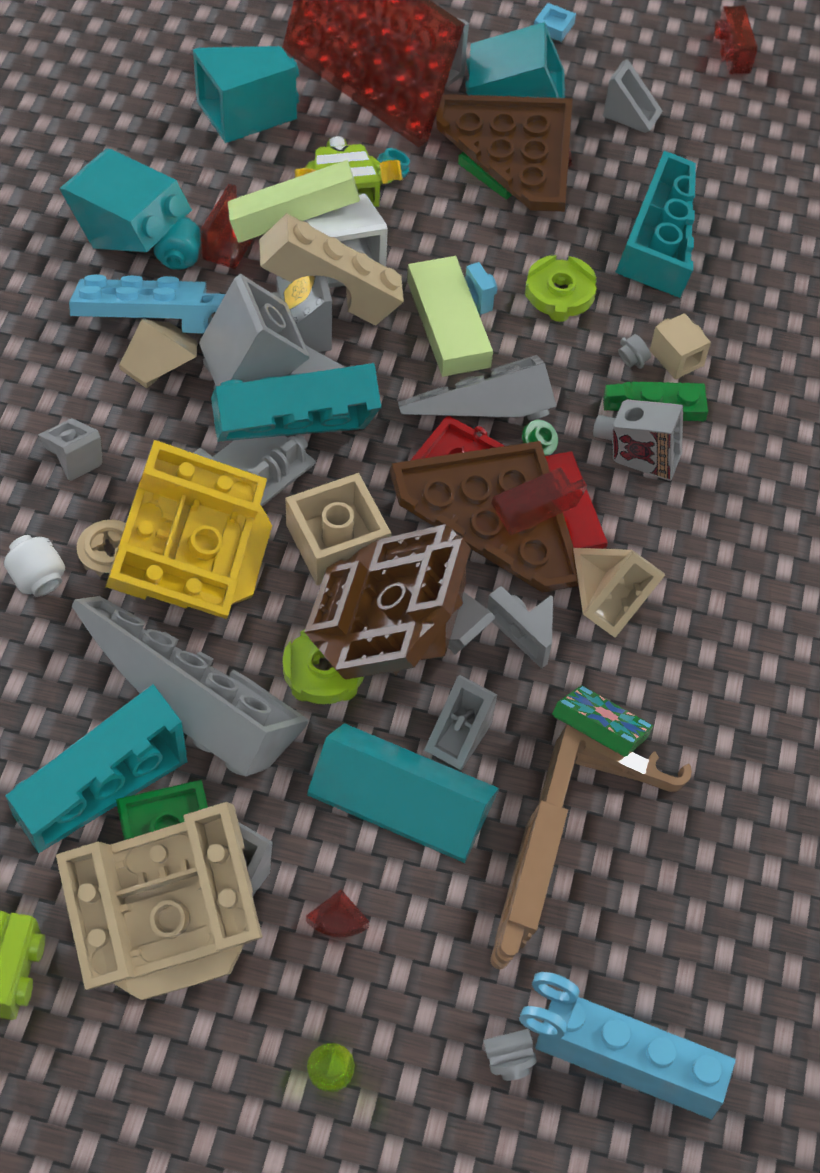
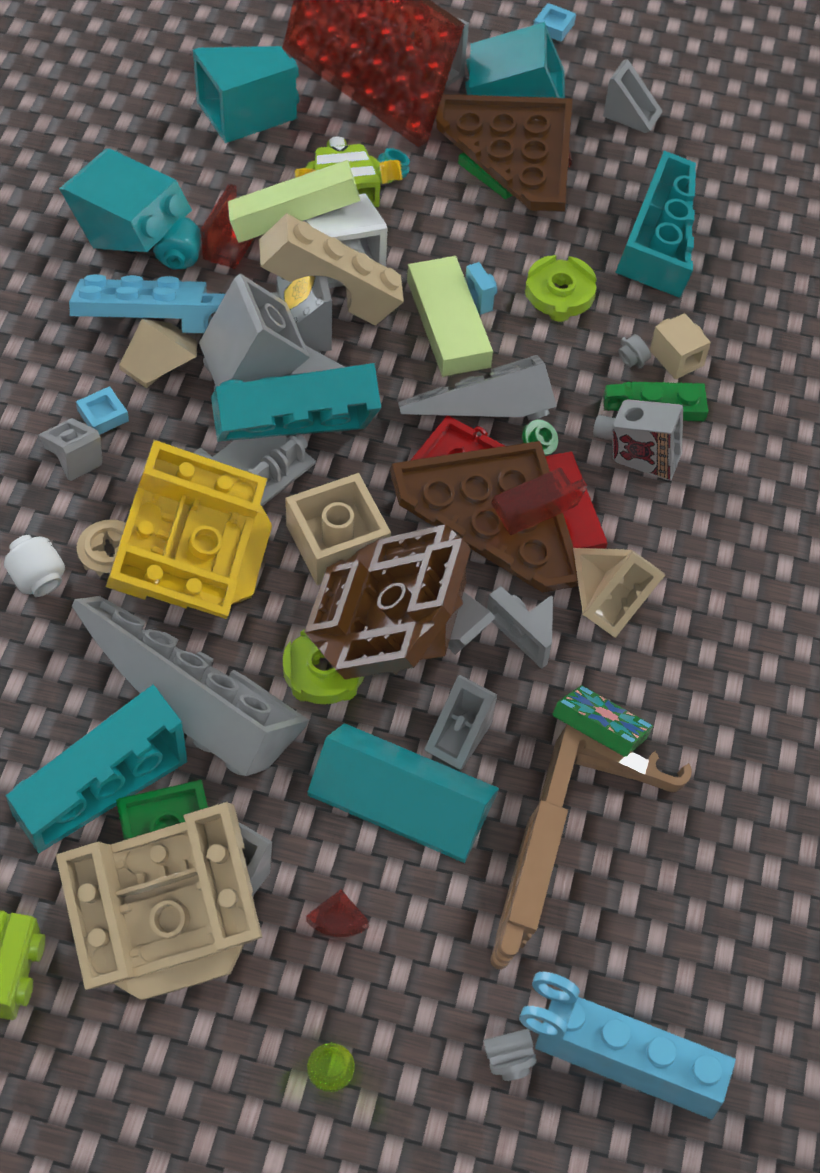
clear red piece [714,5,758,74] -> none
none -> medium azure plate [76,386,129,435]

